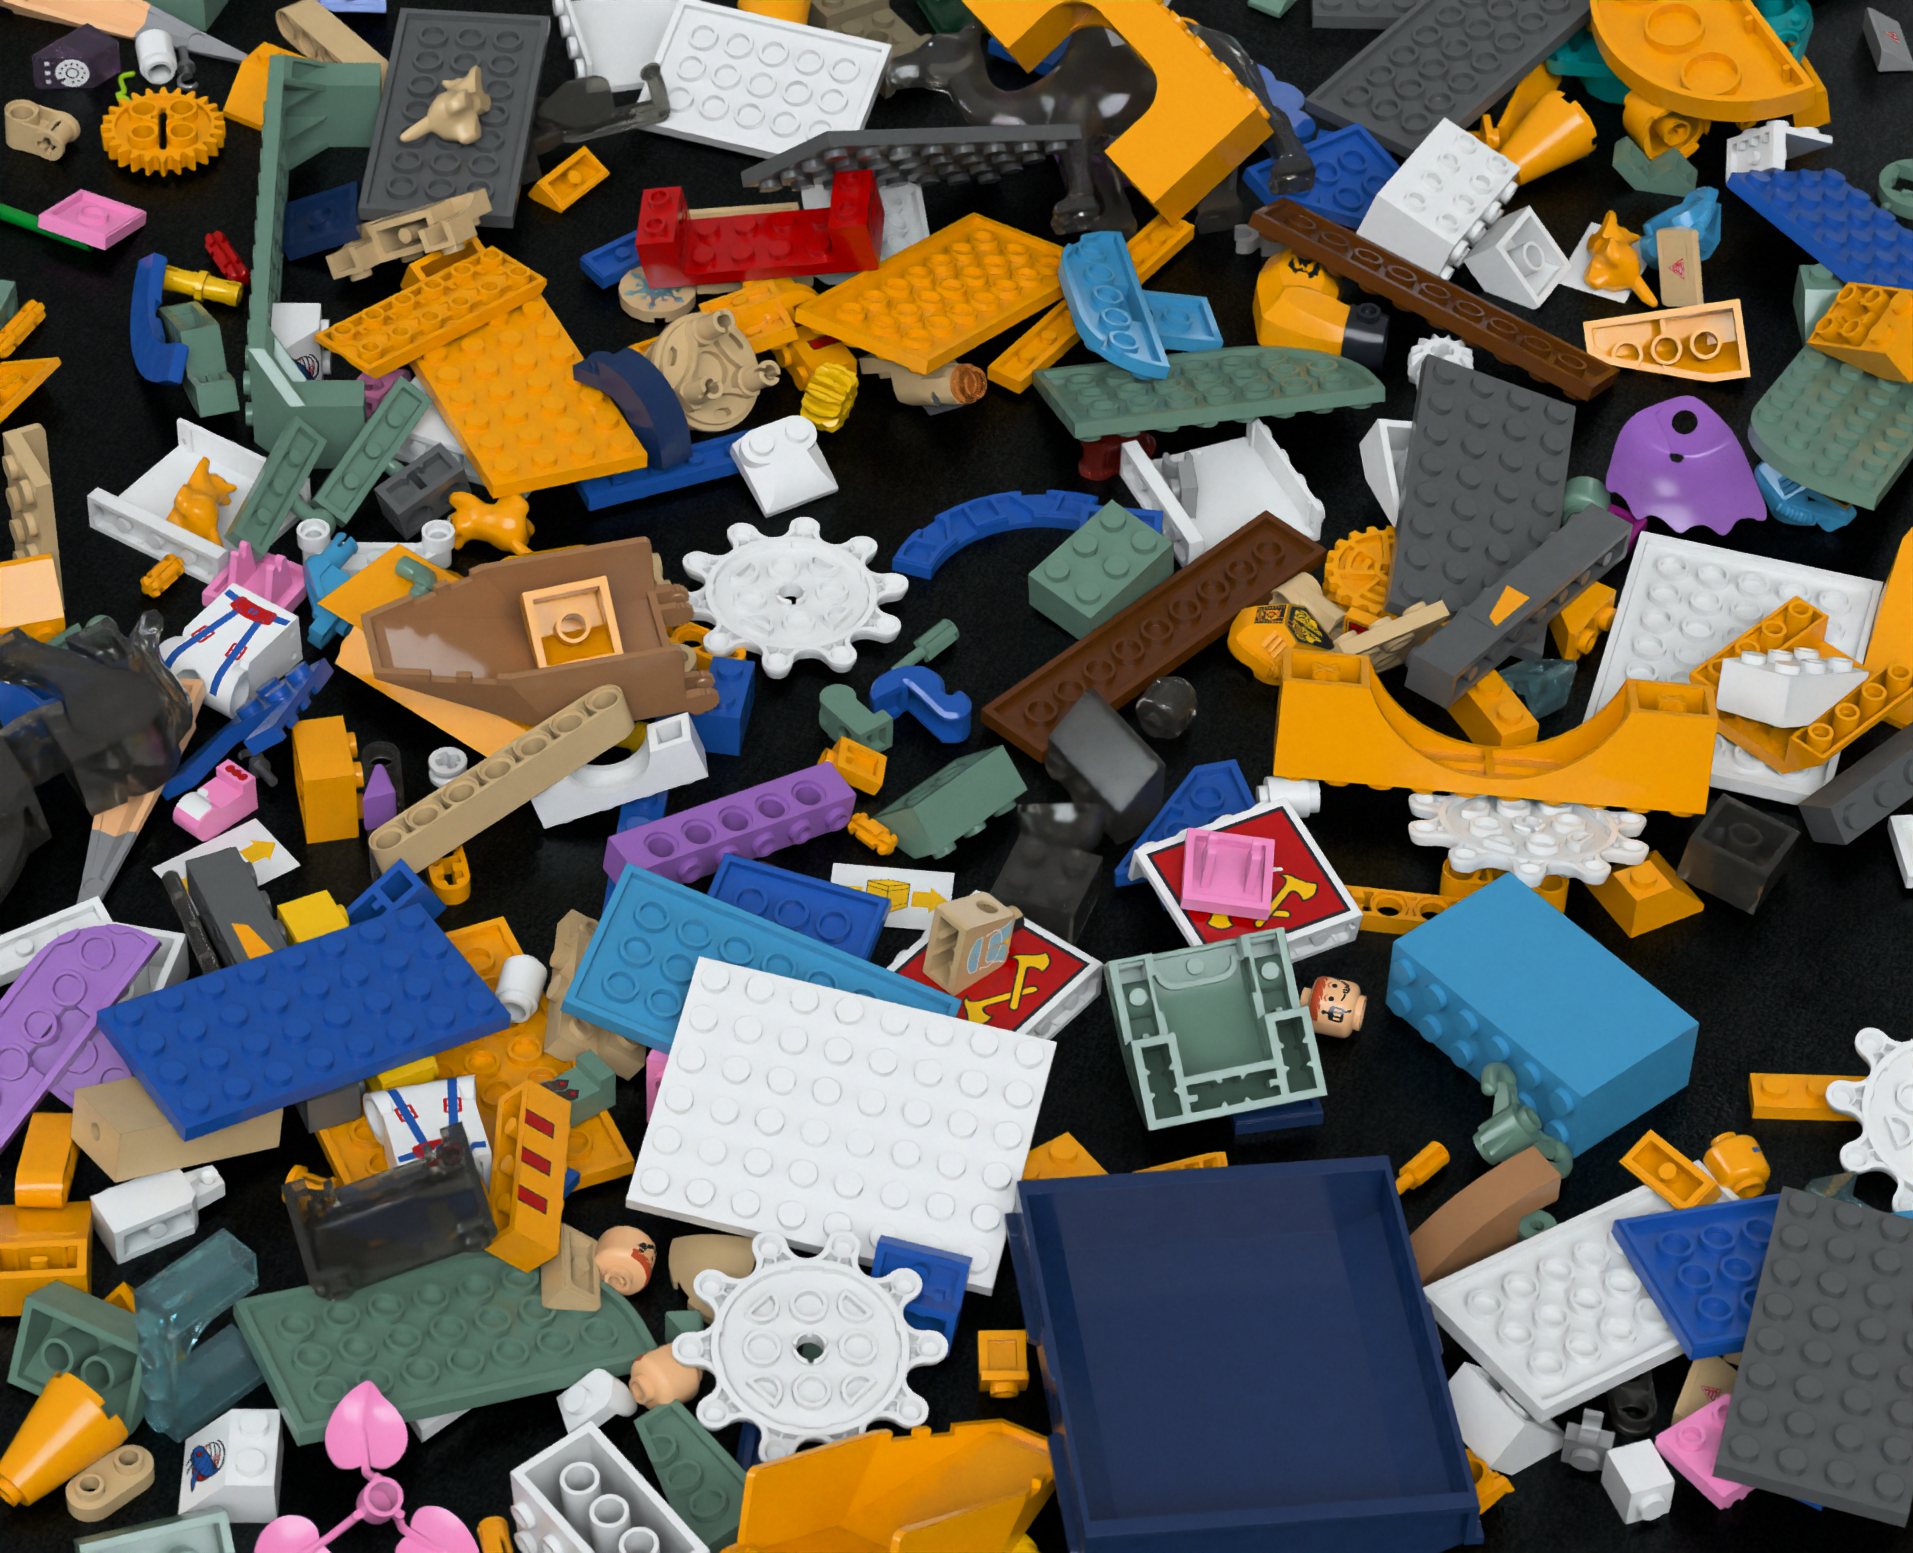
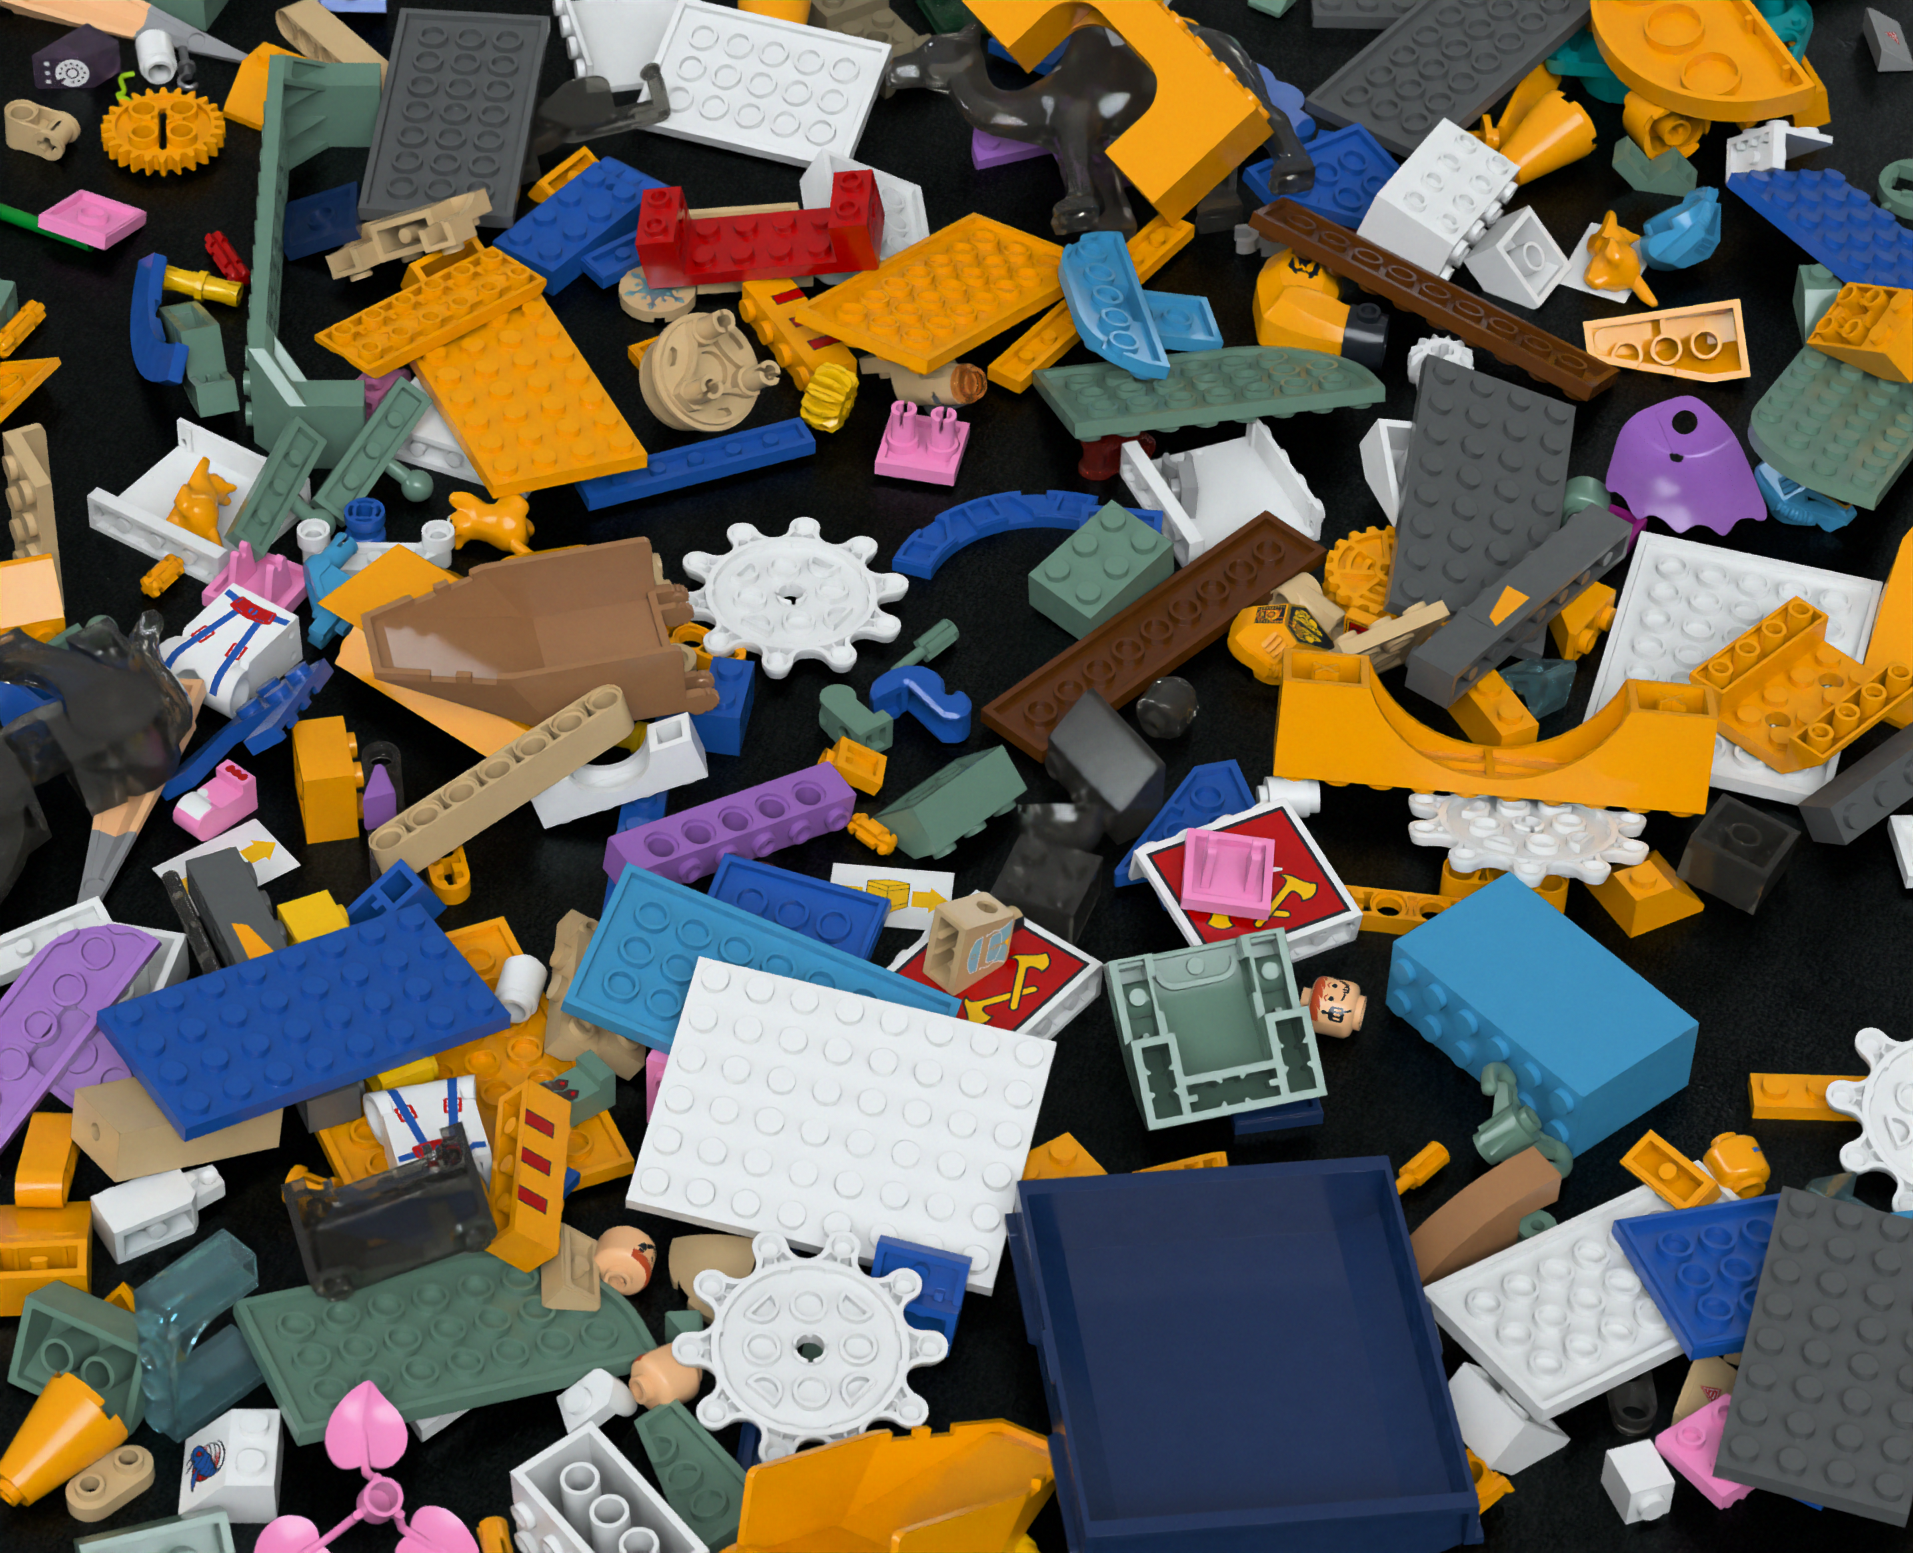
flat silver hand [238,748,278,787] -> none
white slope [271,303,332,380] -> none
dark grey brick [374,442,472,541] -> none
sand green arm [395,555,438,599] -> none
tan animal [400,65,491,144] -> none
white bush [428,747,467,788] -> none
light orange slope [519,576,623,669] -> none
dark blue arch [573,347,693,471] -> none
light orange plate [698,279,819,354] -> none
white slope [729,415,839,518] -> none
dark grey plate [741,124,1082,192] -> none
light orange bracket [977,1330,1029,1398] -> none
light grey plate [1561,1408,1615,1471] -> none
tan slope [1656,225,1704,307] -> none
white slope [1716,647,1869,728] -> none
none -> blue wheel [344,497,387,542]
none -> blue hinge [492,156,671,296]
none -> bright pink plate [875,400,970,486]

